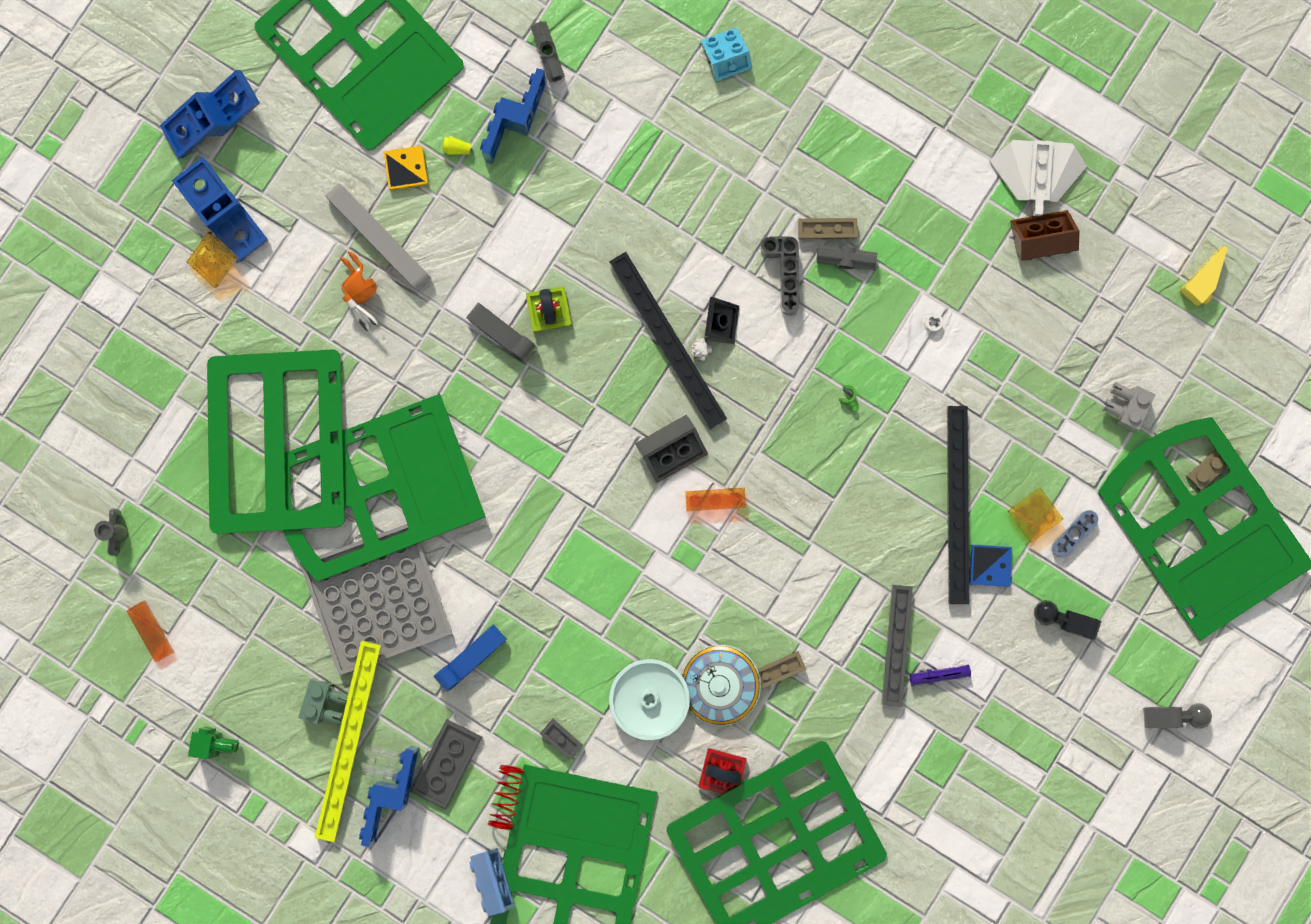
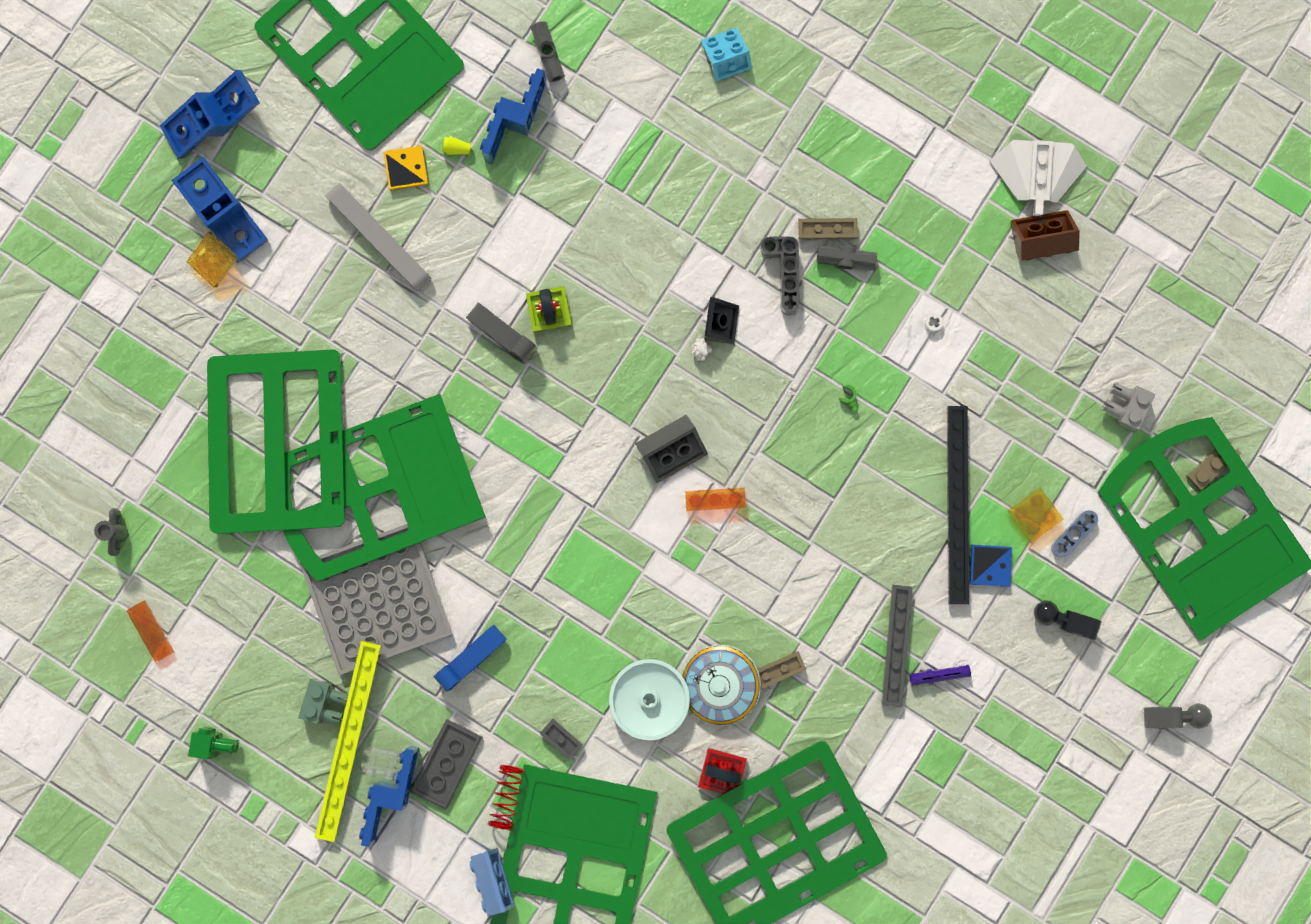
orange hair [340,251,378,331] -> none
black plate [609,252,727,430] -> none
light yellow slope [1180,245,1228,307] -> none

